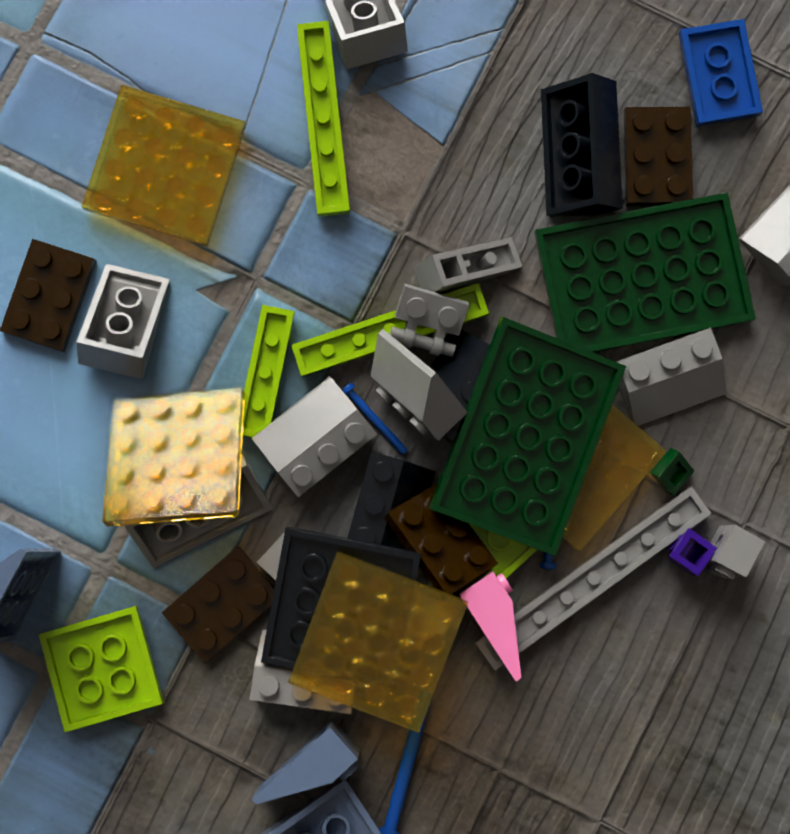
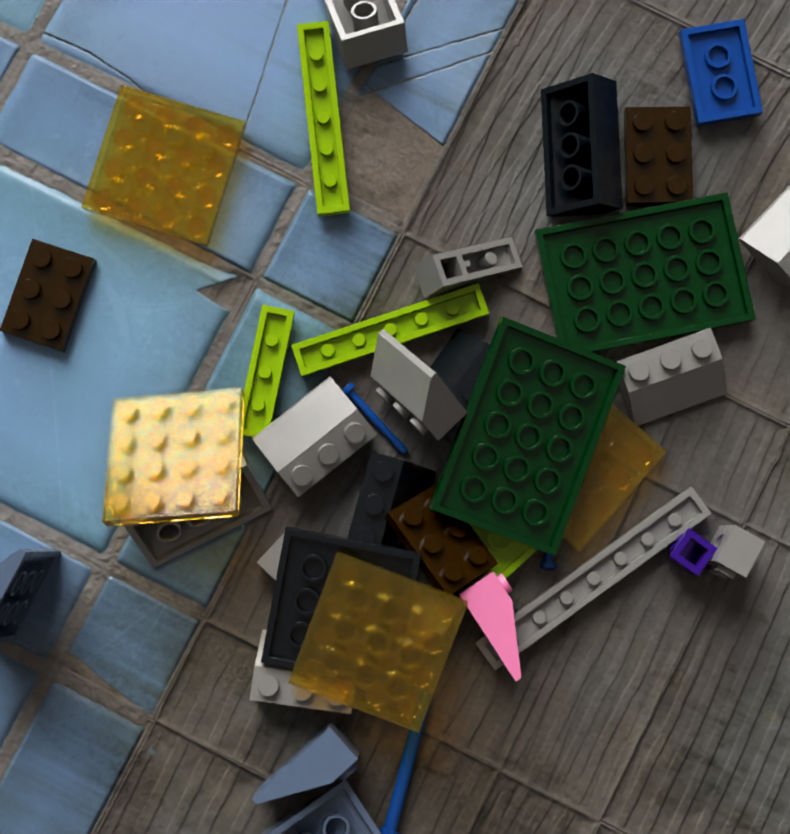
lime plate [38,605,165,732] -> none
light grey slope [76,264,170,380] -> none
dark brown plate [162,546,275,663] -> none
light grey plate [389,283,469,357] -> none
dark green plate [650,448,694,496] -> none

